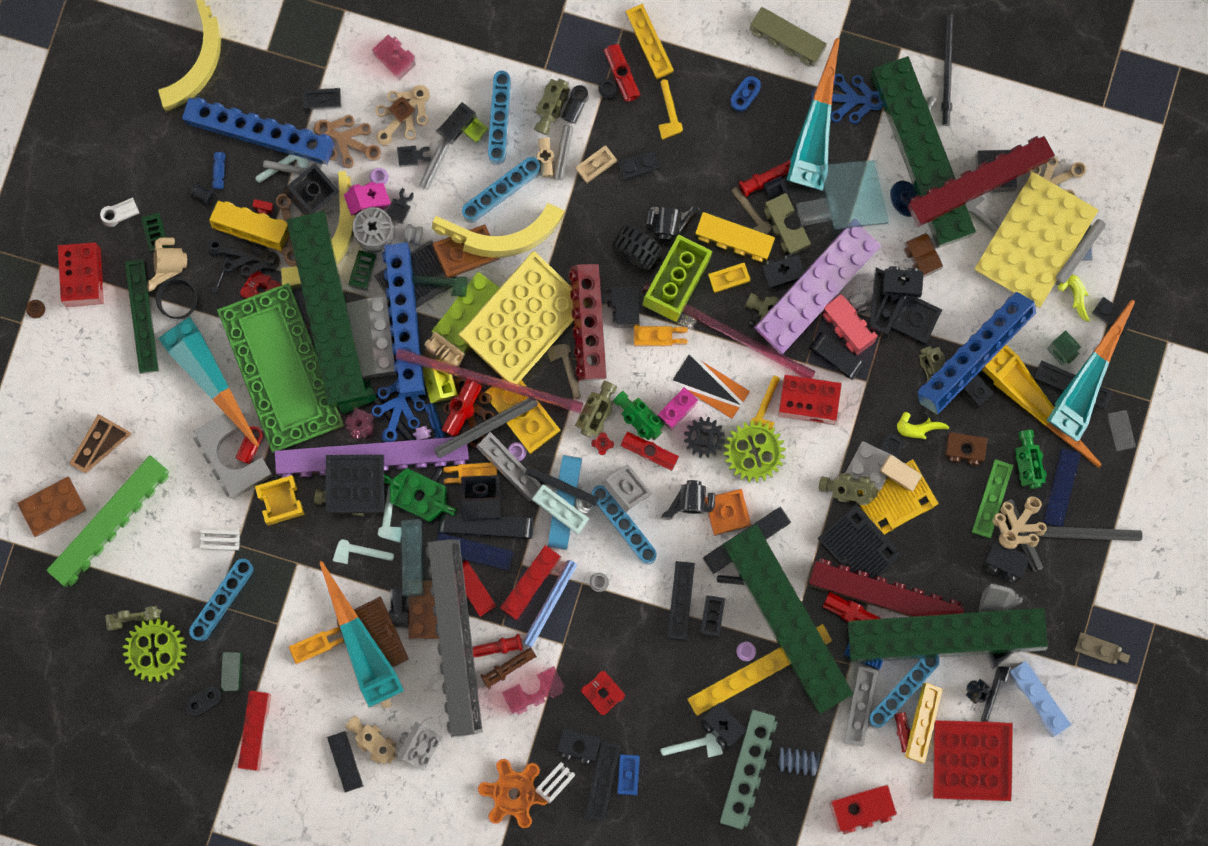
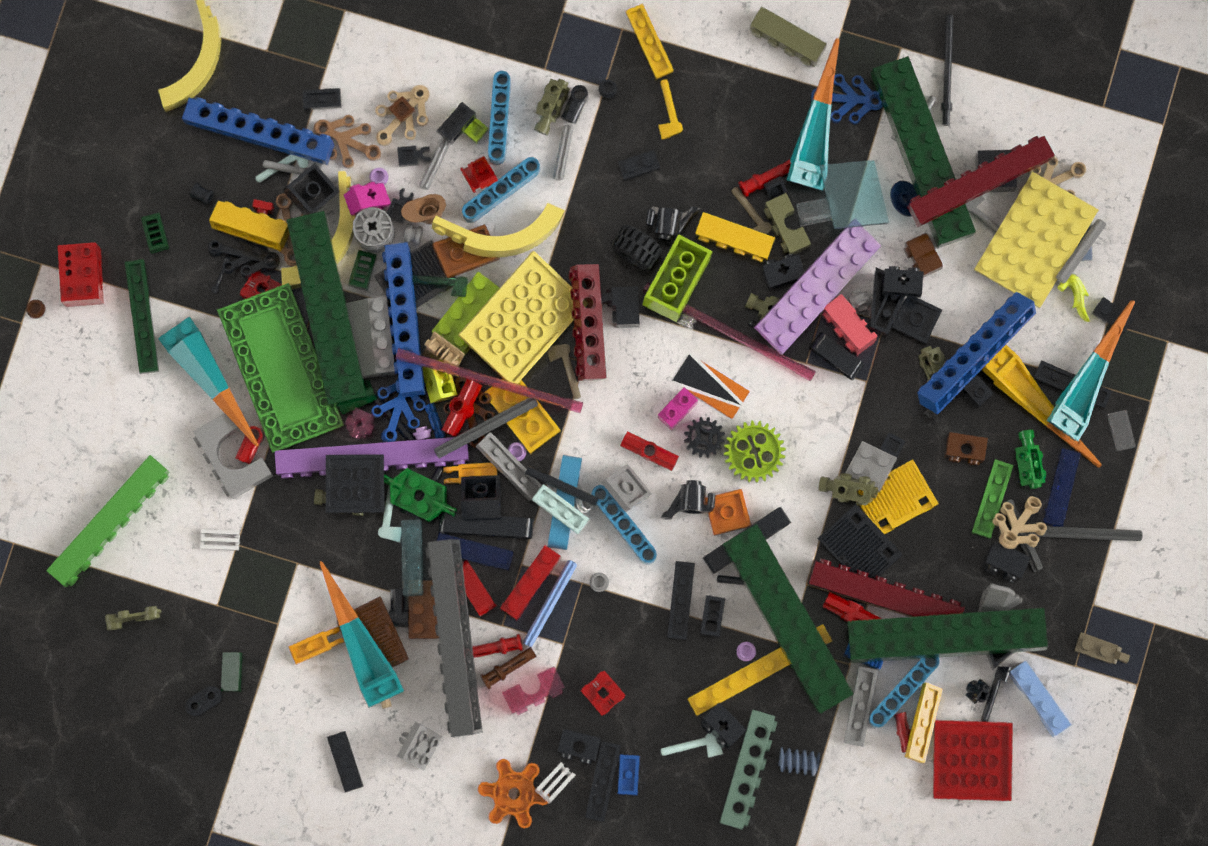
dark orange plate [17,476,87,538] -> none
medium nougat wedge [69,414,132,474] -> none
white piece [100,198,140,227] -> none
lime gear [123,619,187,682] -> none
tan piece [148,237,187,292] -> none
black tyre [155,277,197,319] -> none
dark azure beam [189,559,253,641] -> none
blue axle [212,152,225,189] -> none
red arch [238,690,271,772] -> none
yellow piece [255,475,305,526] -> none
light aqua piece [333,539,394,564] -> none
tan brick [345,715,397,765] -> none
clear pink brick [372,34,416,80] -> none
tan axle [537,138,554,177] -> none
tan plate [575,145,617,184] -> none
olive brick [575,380,617,438] -> none
red plate [591,432,614,455] -> none
red piece [604,44,640,102] -> none
green brick [613,391,665,441] -> none
light orange hinge [634,326,687,346] -> none
yellow plate [708,263,750,293] -> none
blue plate [731,76,761,111] -> none
yellow piece [750,375,780,430] -> none
red piece [778,375,842,425] -> none
red piece [829,784,897,835] -> none
tan tile [879,455,922,492] -> none
neon yellow piece [897,412,949,439] -> none
clear green brick [1047,330,1081,366] -> none
none -> medium nougat piece [401,194,446,224]
none -> red plate [460,156,498,193]

